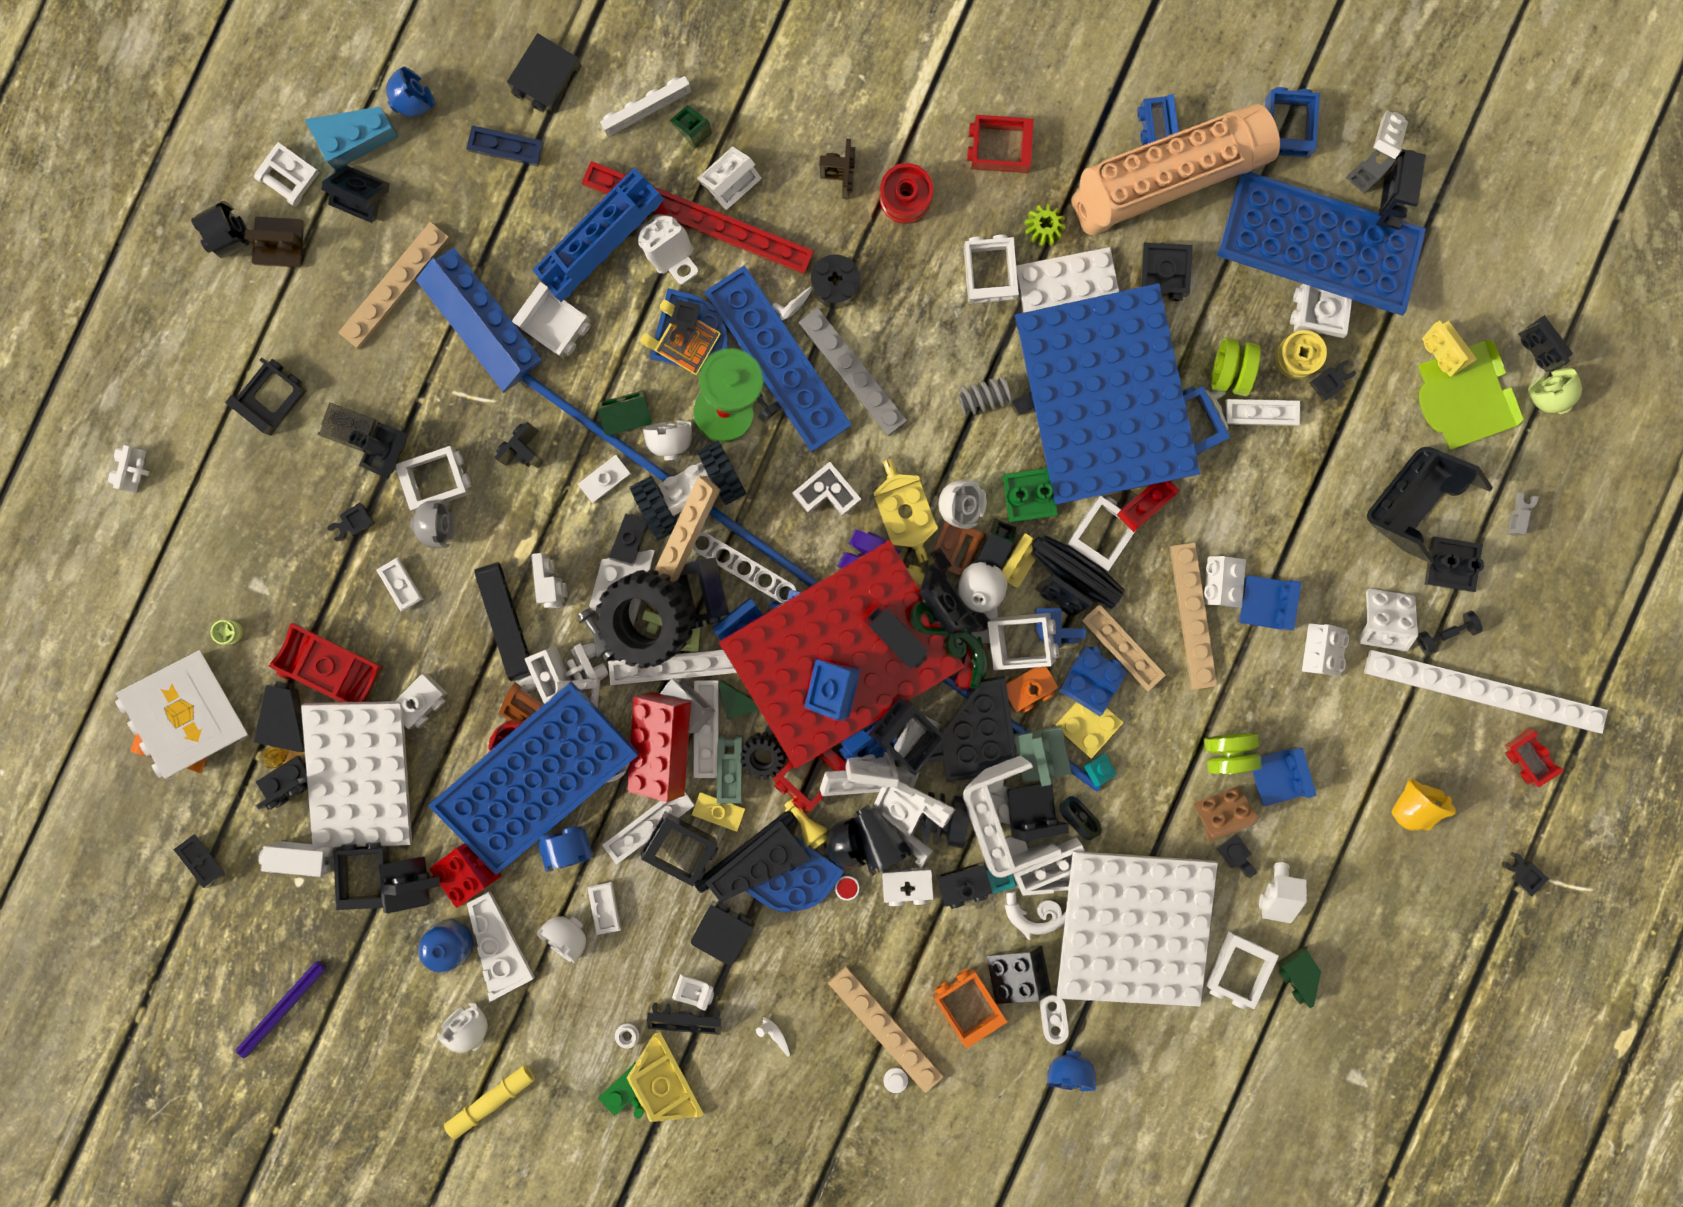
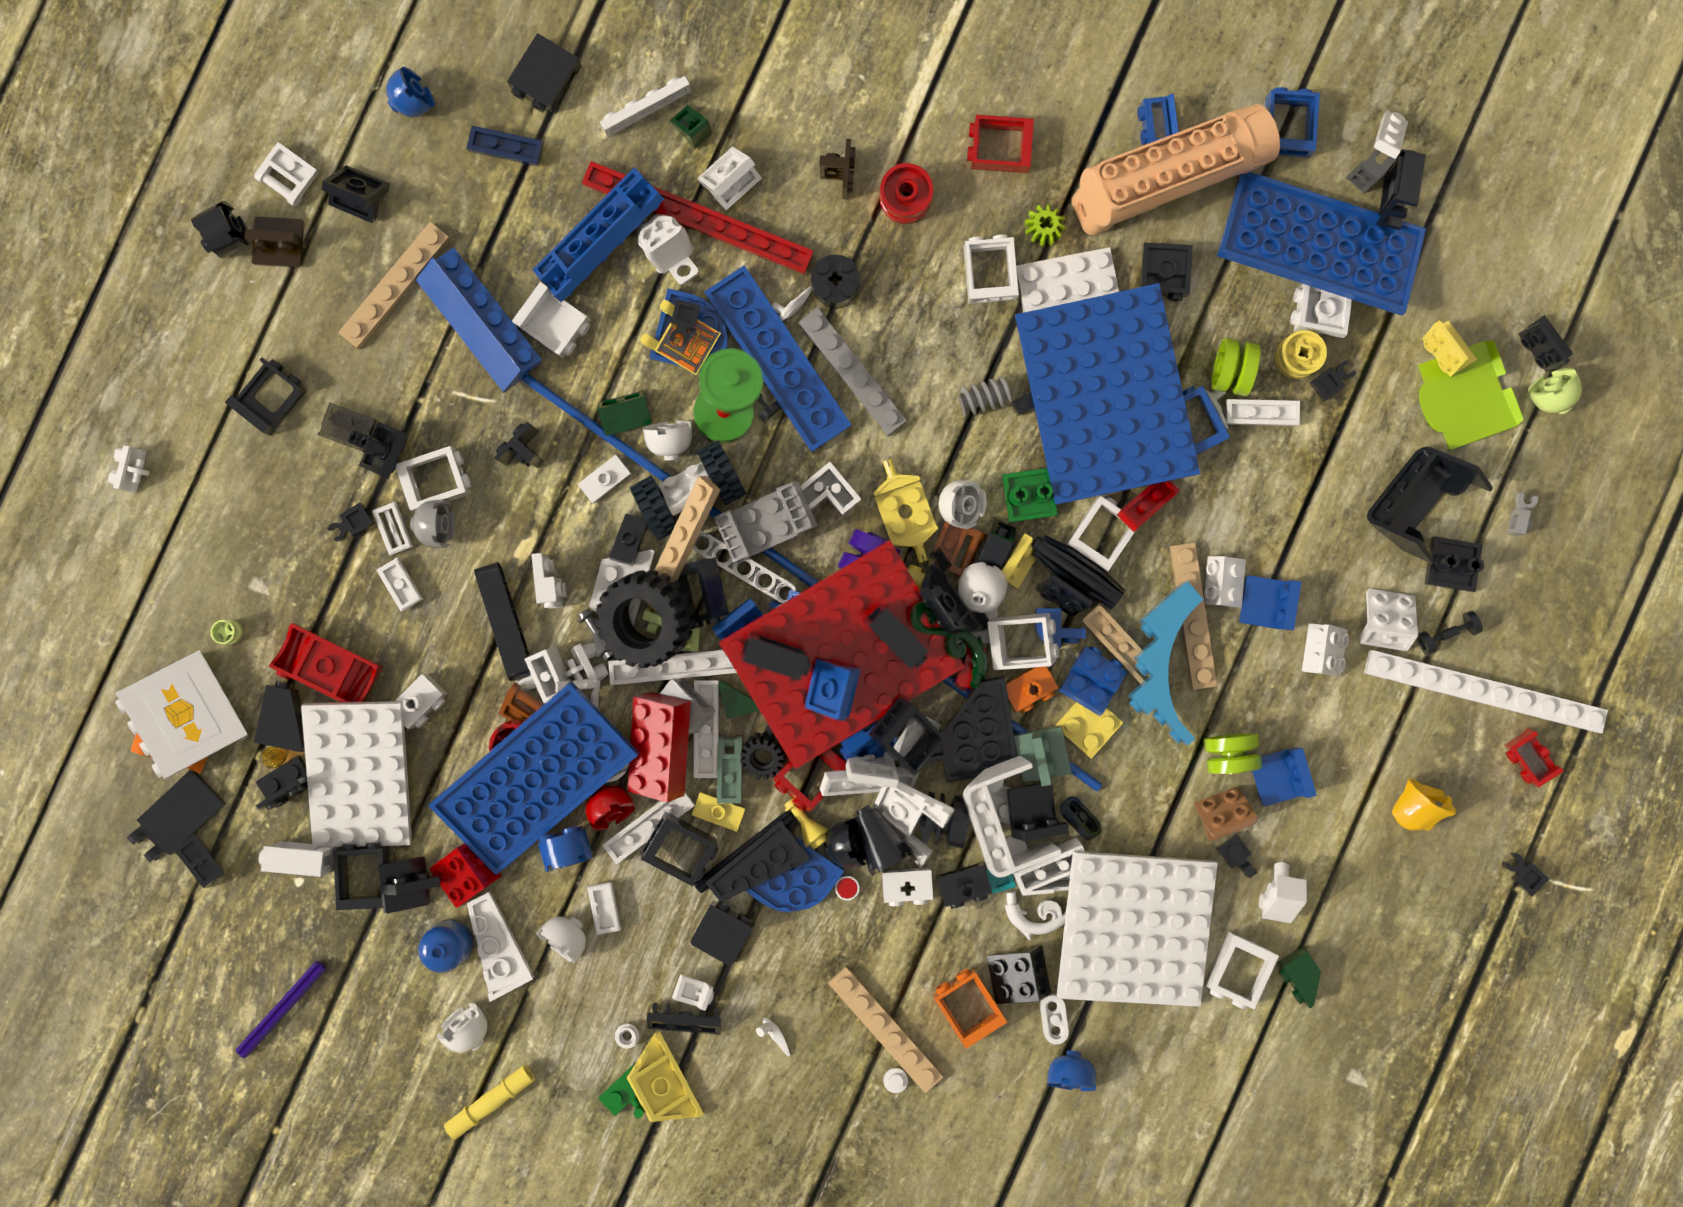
dark azure wedge [304,107,399,170] -> none
teal plate [1084,753,1117,787] -> none
none -> black tile [127,770,226,862]
none -> white tile [372,502,414,556]
none -> red cylinder [585,784,636,831]
none -> light grey plate [714,481,818,564]
none -> black window [741,632,811,681]
none -> dark azure arch [1128,581,1204,745]

